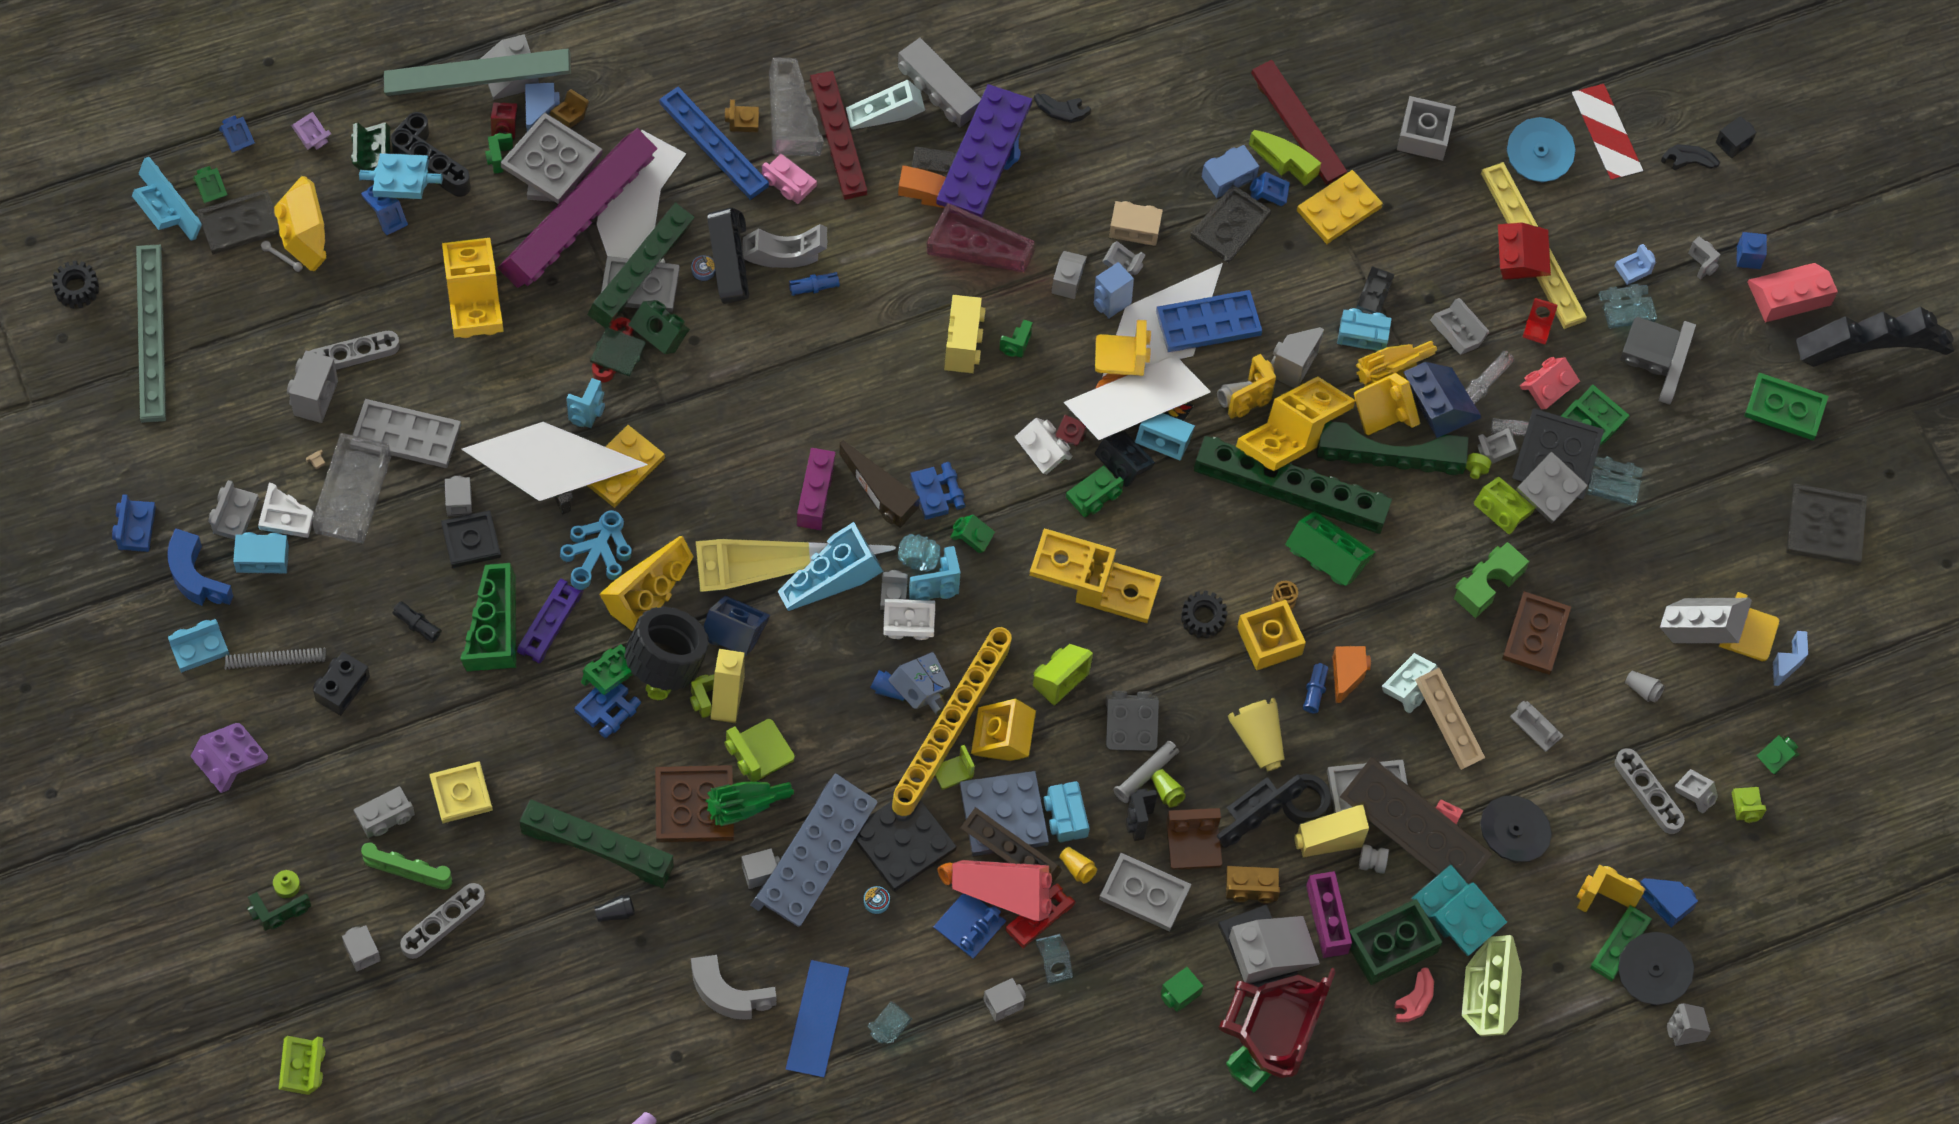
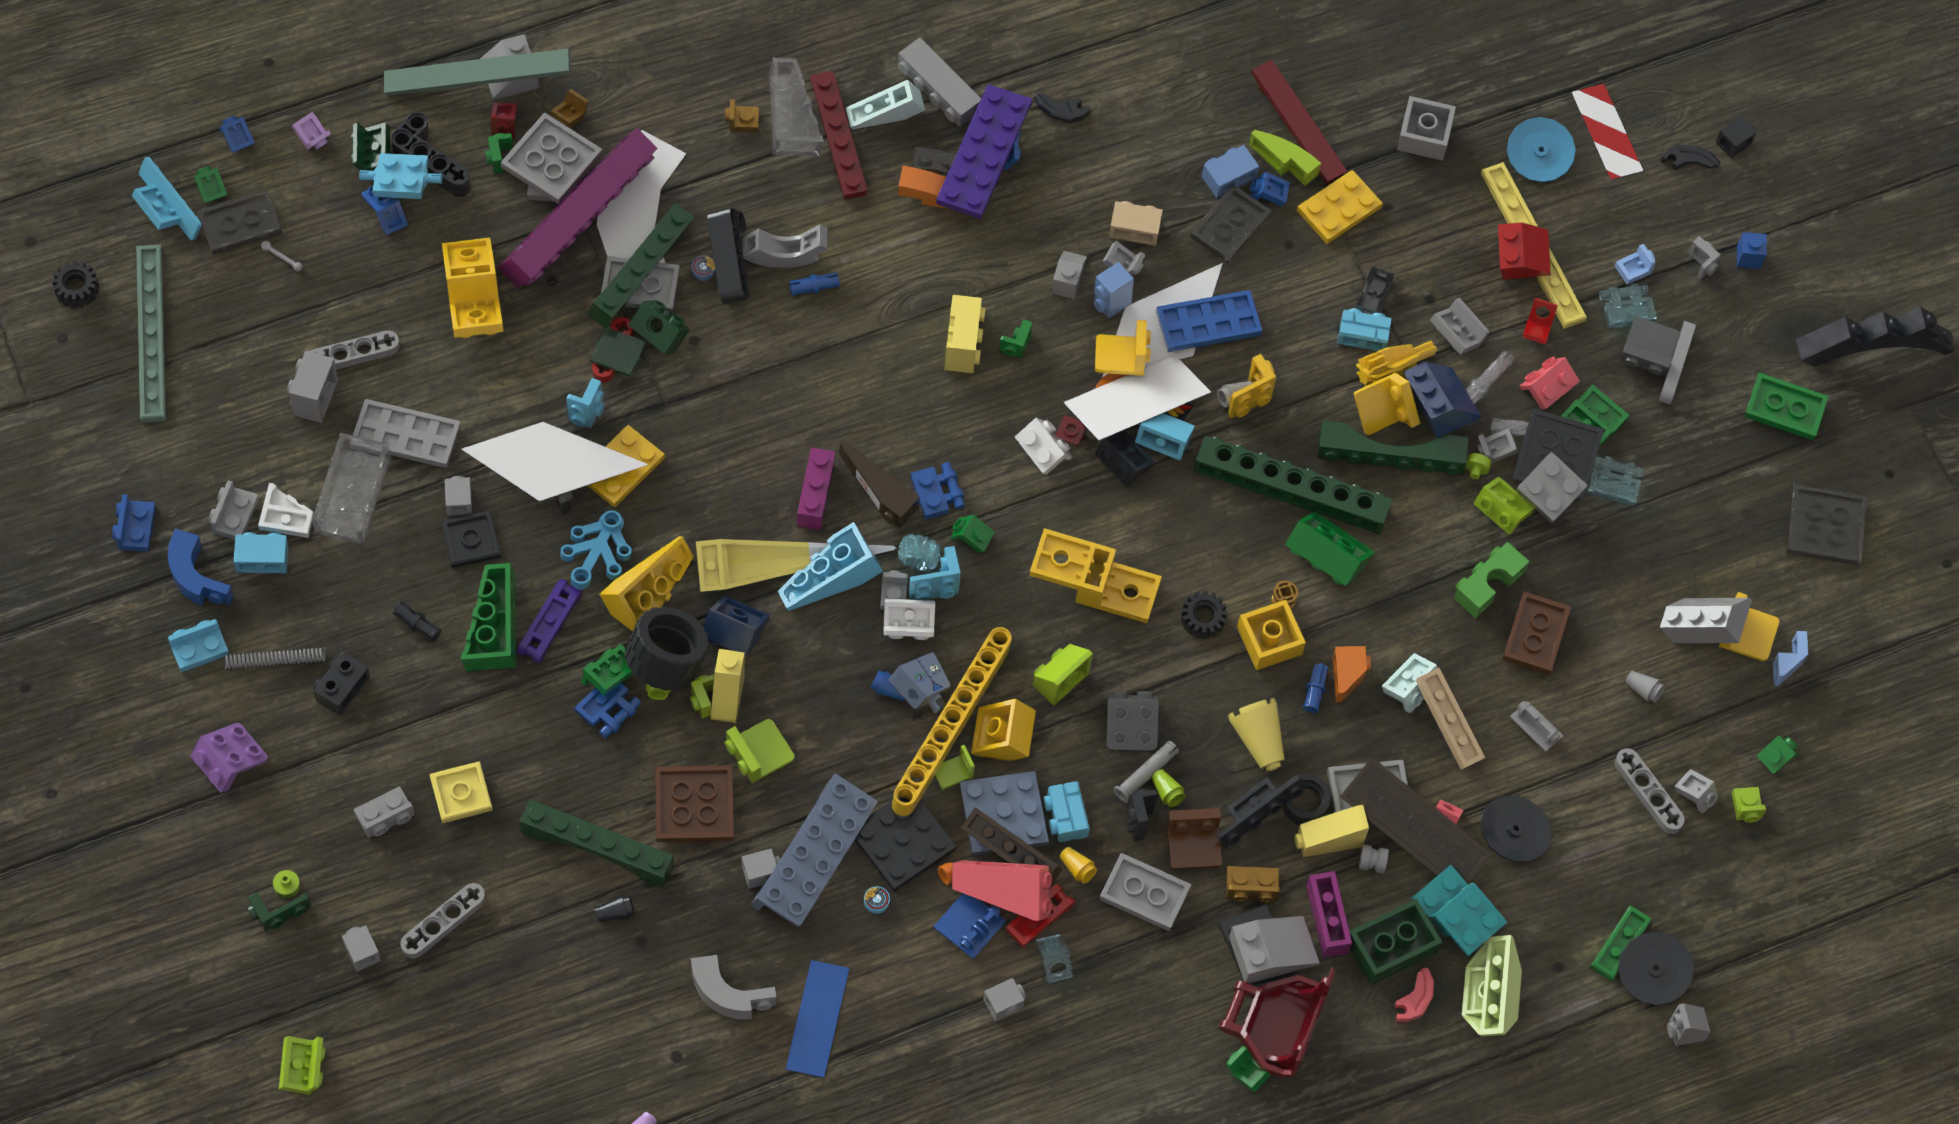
yellow wedge [274,176,326,271] -> none
tan piece [306,450,325,469] -> none
bright green plate [361,843,452,890] -> none
medium blue slope [525,83,560,132] -> none
blue plate [660,87,769,200] -> none
green piece [706,782,794,826] -> none
bright pink bracket [762,154,817,204] -> none
clear light blue bracket [867,1001,913,1043] -> none
clear pink wedge [926,203,1035,273] -> none
green bracket [1065,466,1124,518] -> none
green brick [1161,967,1203,1012] -> none
yellow bracket [1236,376,1355,471] -> none
light grey slope [1271,327,1324,388] -> none
yellow bracket [1577,865,1645,912] -> none
blue slope [1640,878,1698,928] -> none
coral slope [1748,263,1838,322] -> none

